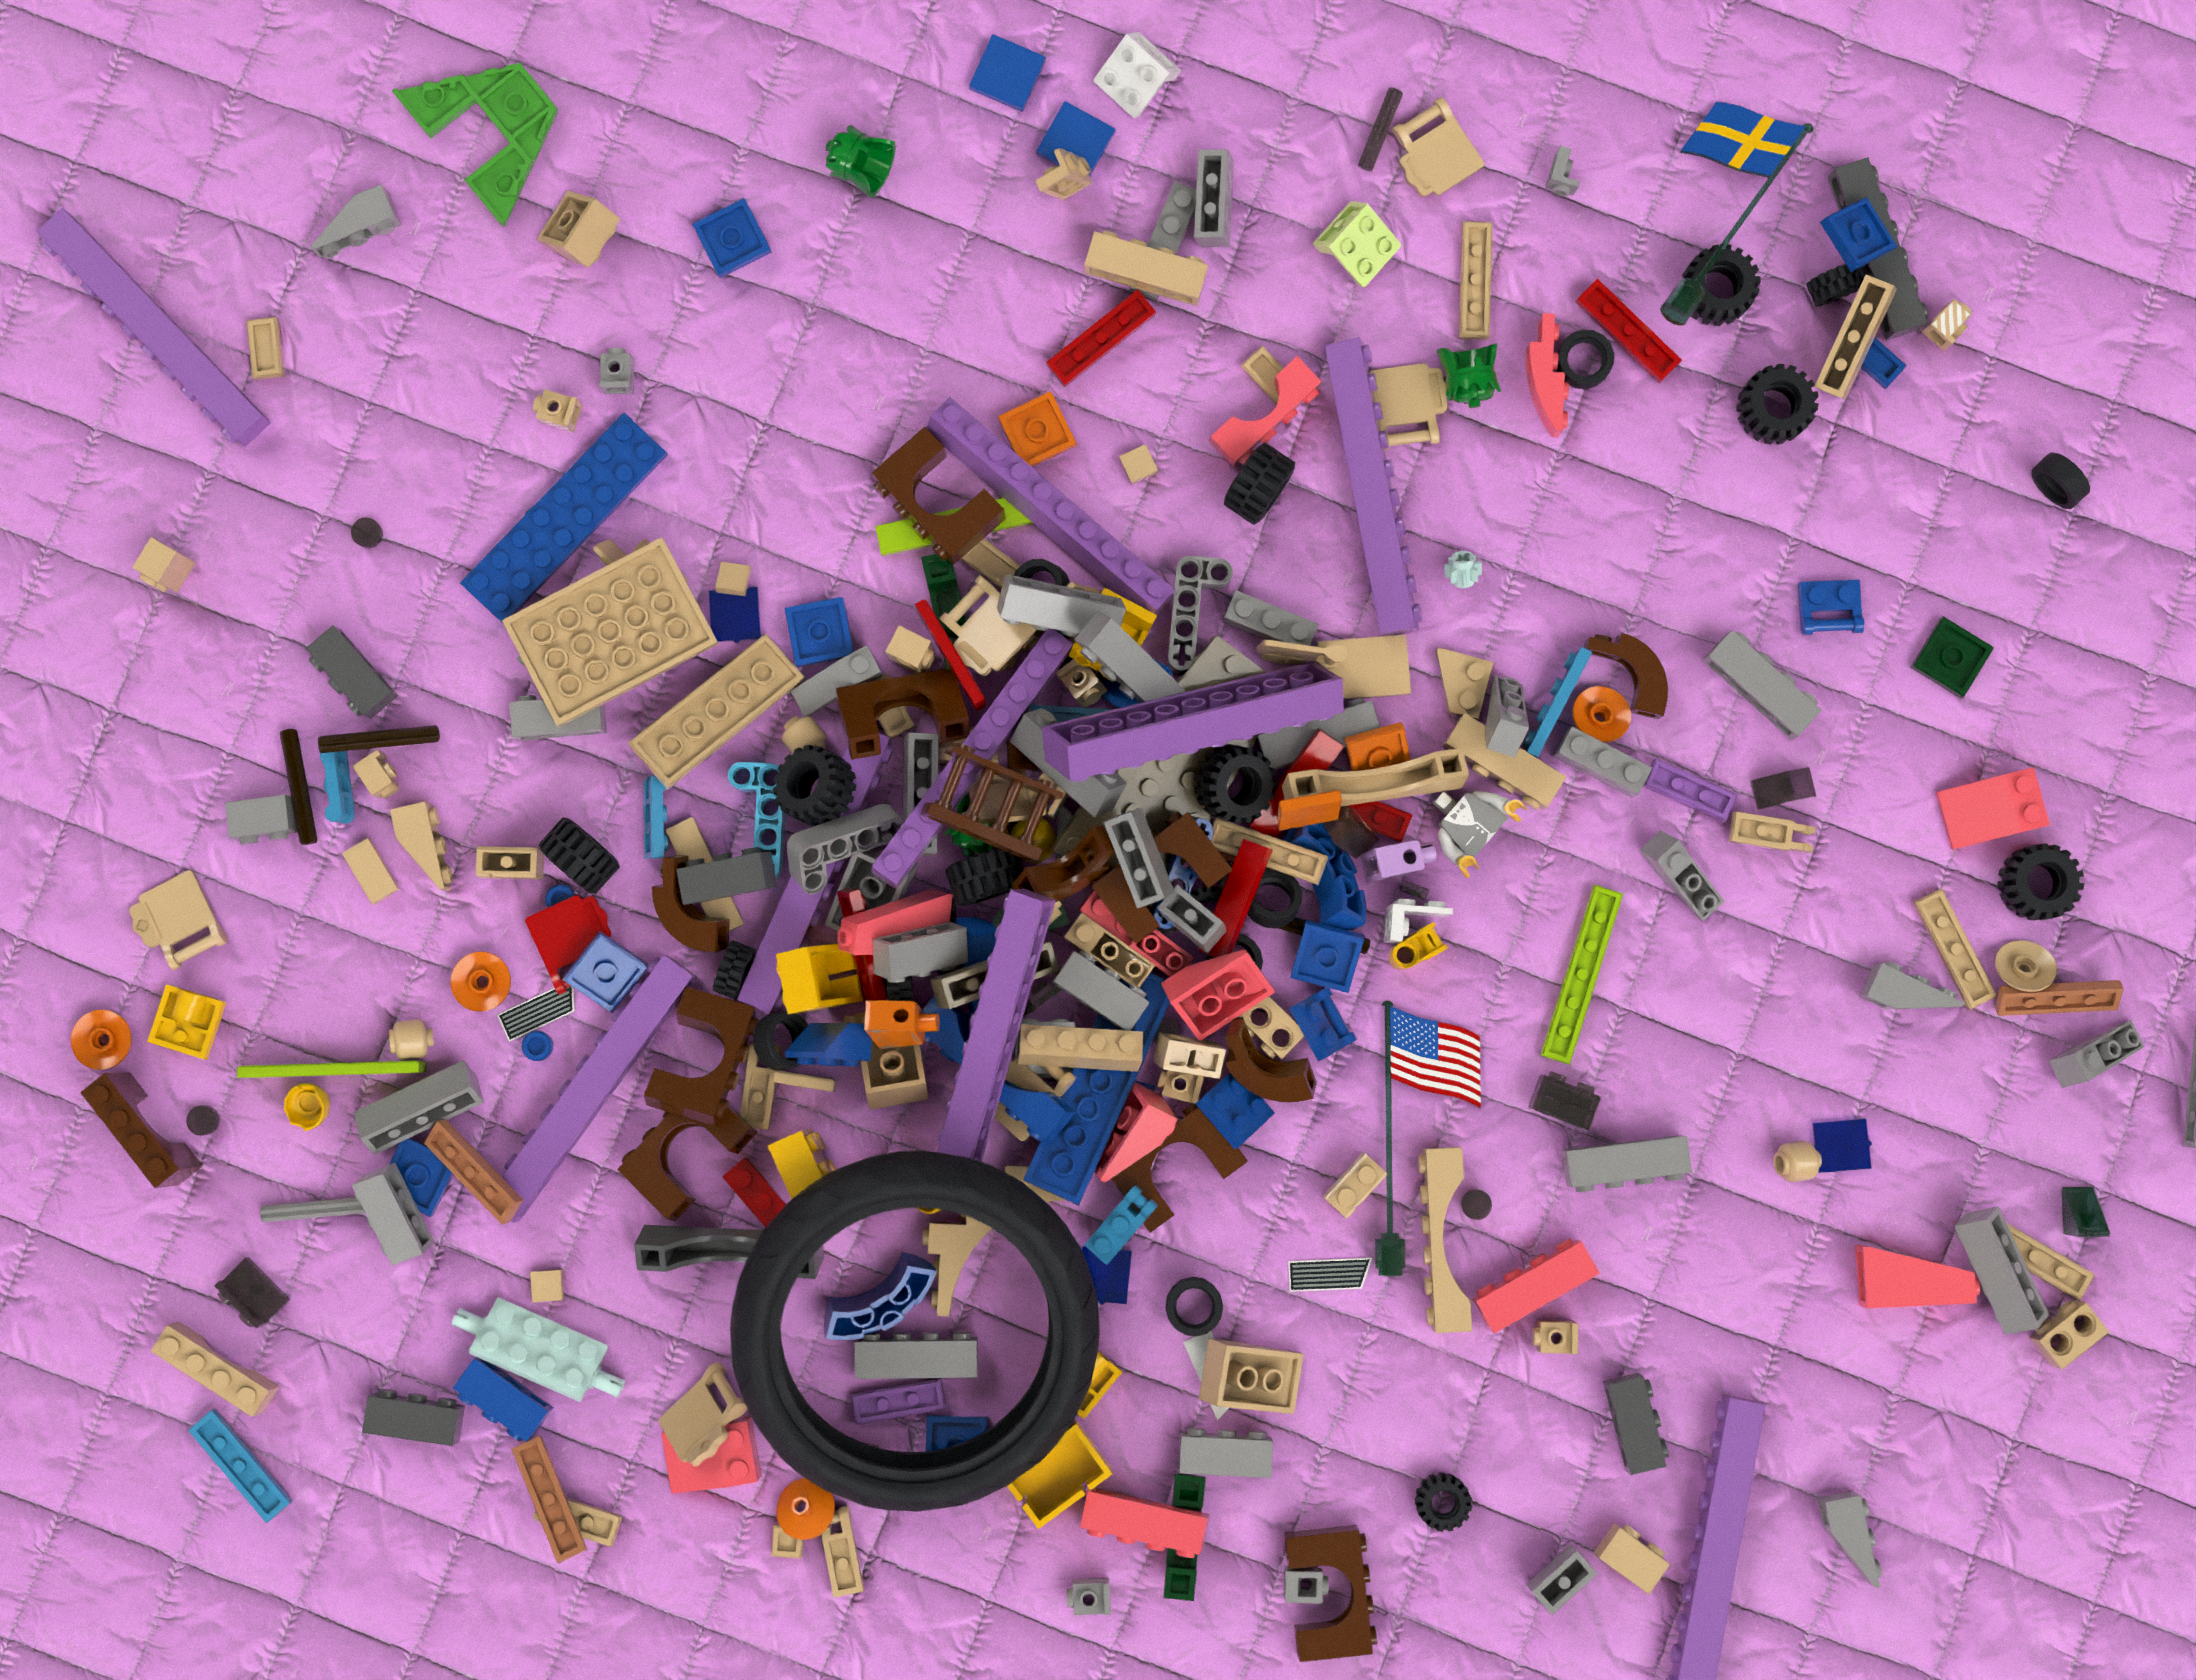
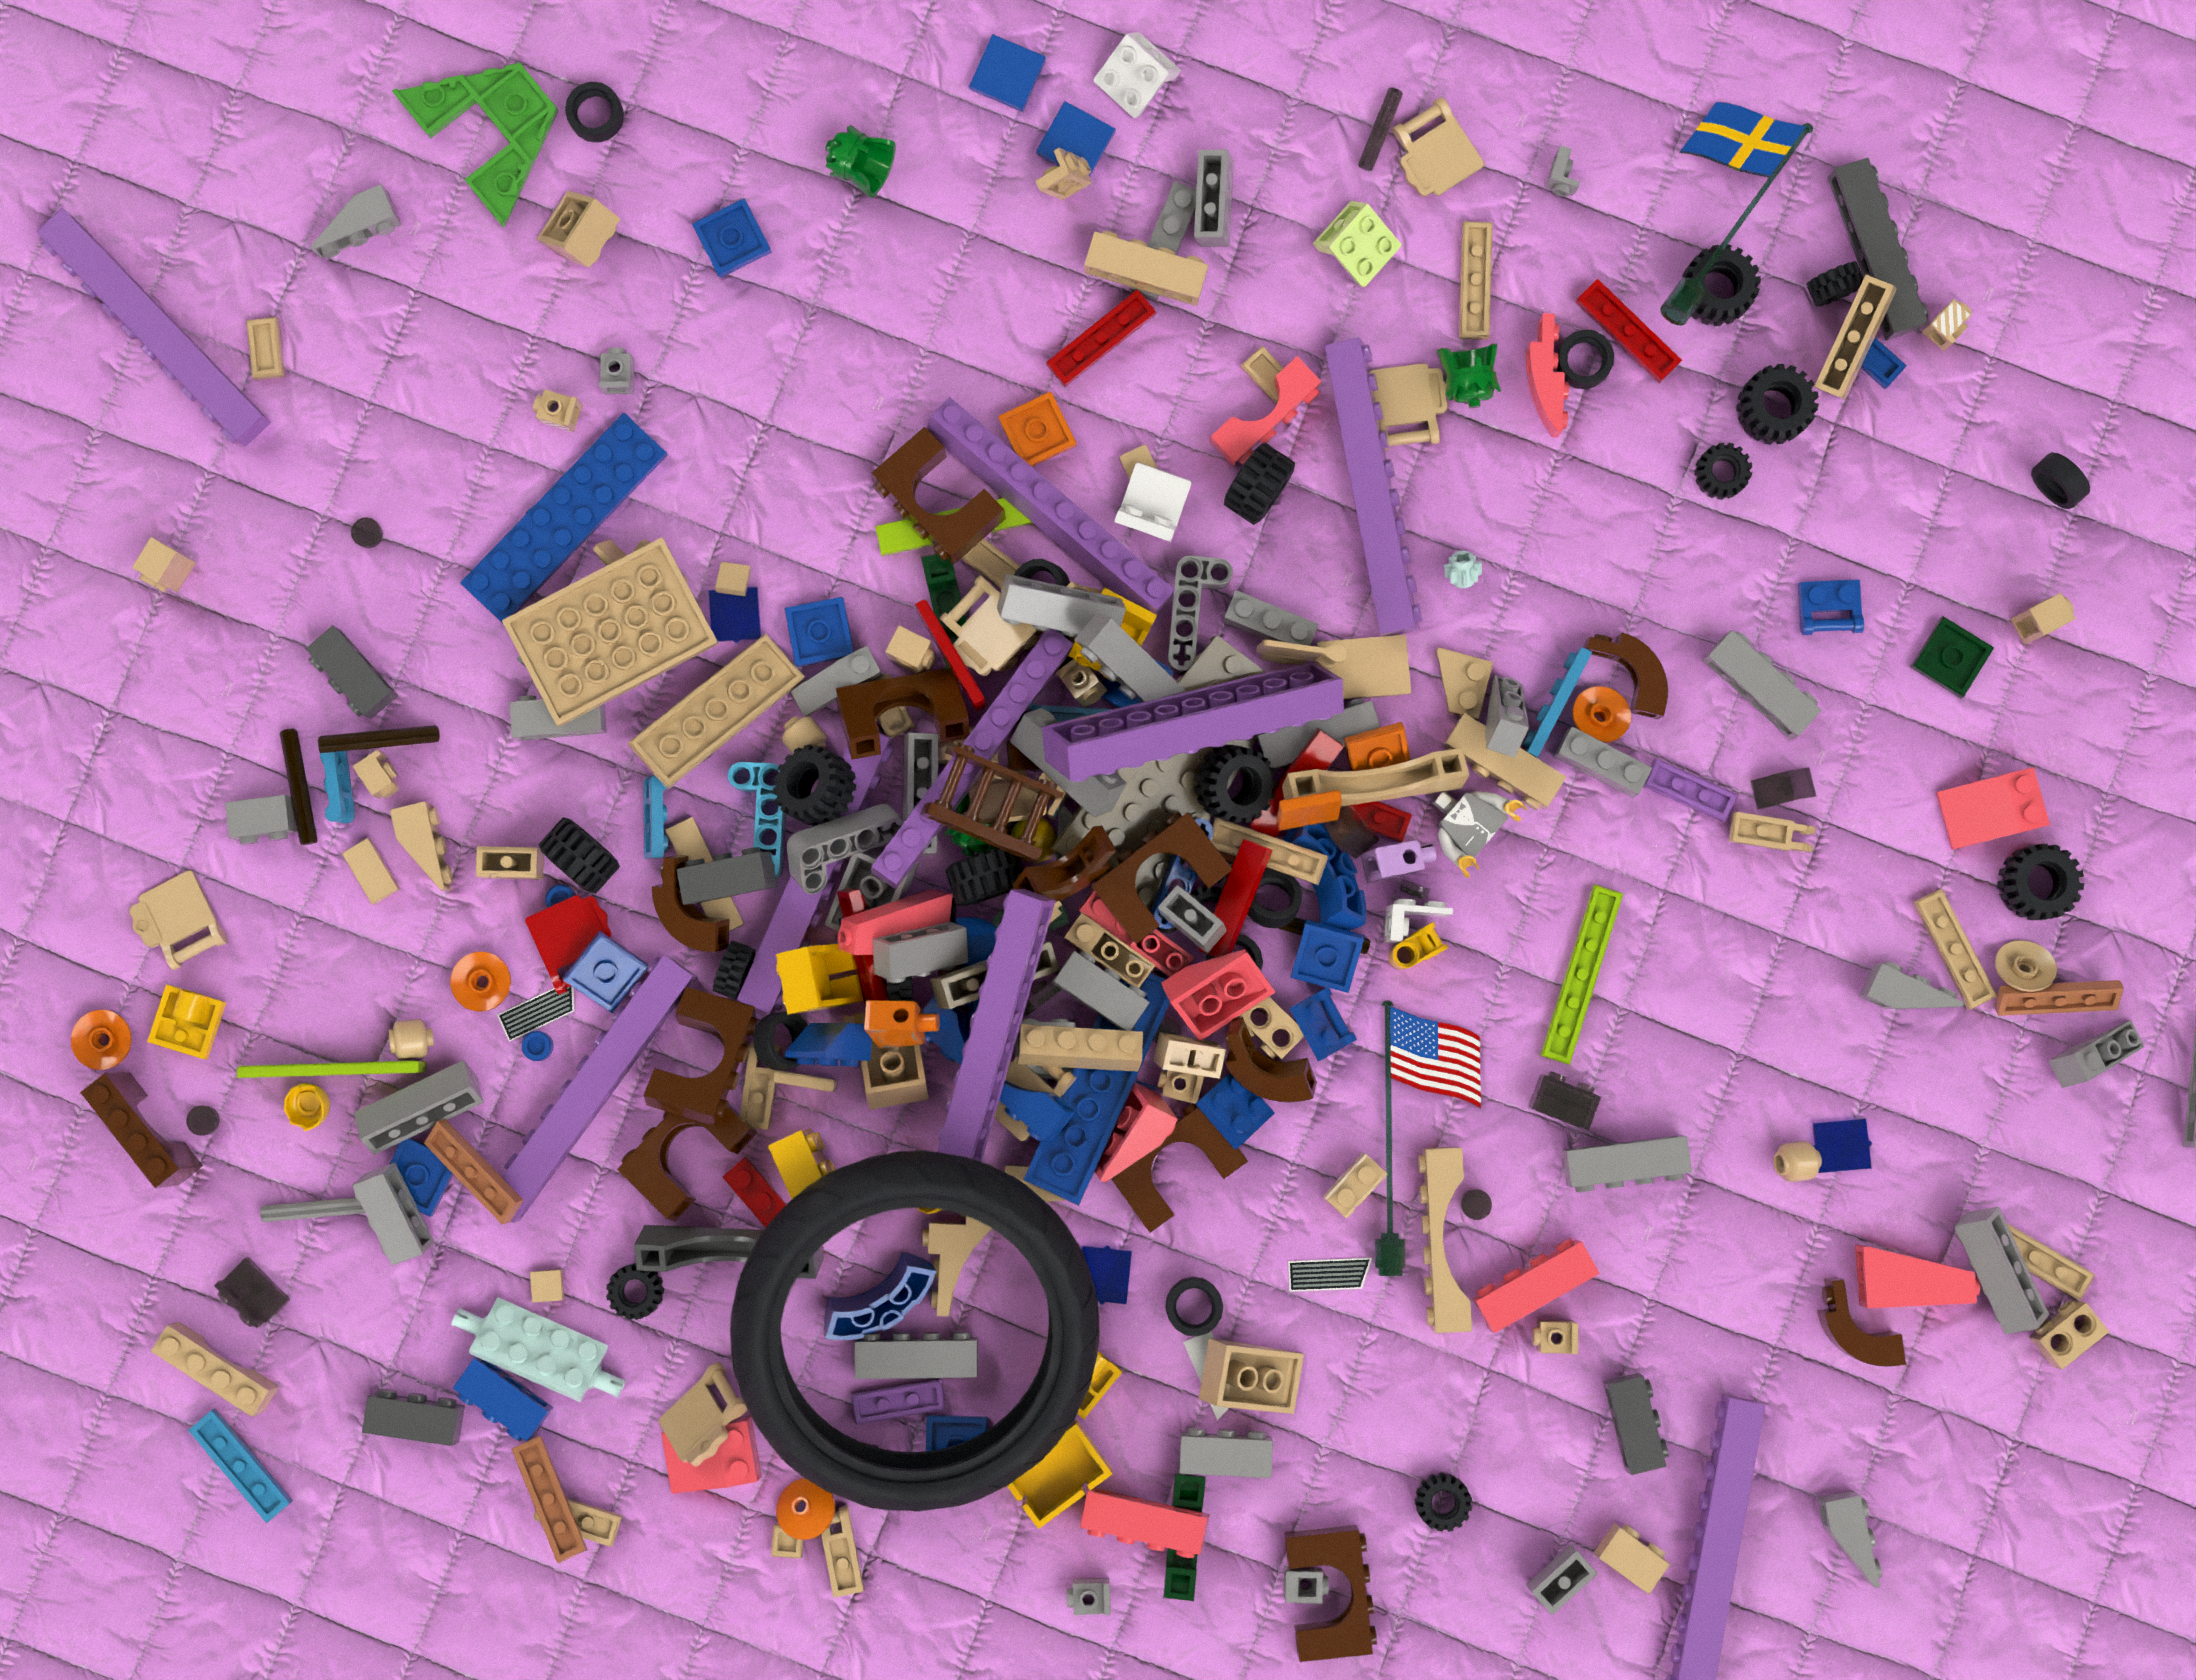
dark azure plate [1084,1185,1158,1265] -> none
light grey brick [1104,807,1174,909] -> none
light grey slope [1639,830,1724,921] -> none
blue tile [1820,197,1898,272] -> none
slope [2062,1187,2110,1237] -> none
none -> black tyre [565,82,624,143]
none -> black tyre [606,1263,664,1320]
none -> white bracket [1114,462,1192,542]
none -> black tyre [1694,442,1753,500]
none -> reddish brown arch [1817,1277,1906,1367]
none -> tan brick [2010,593,2076,645]

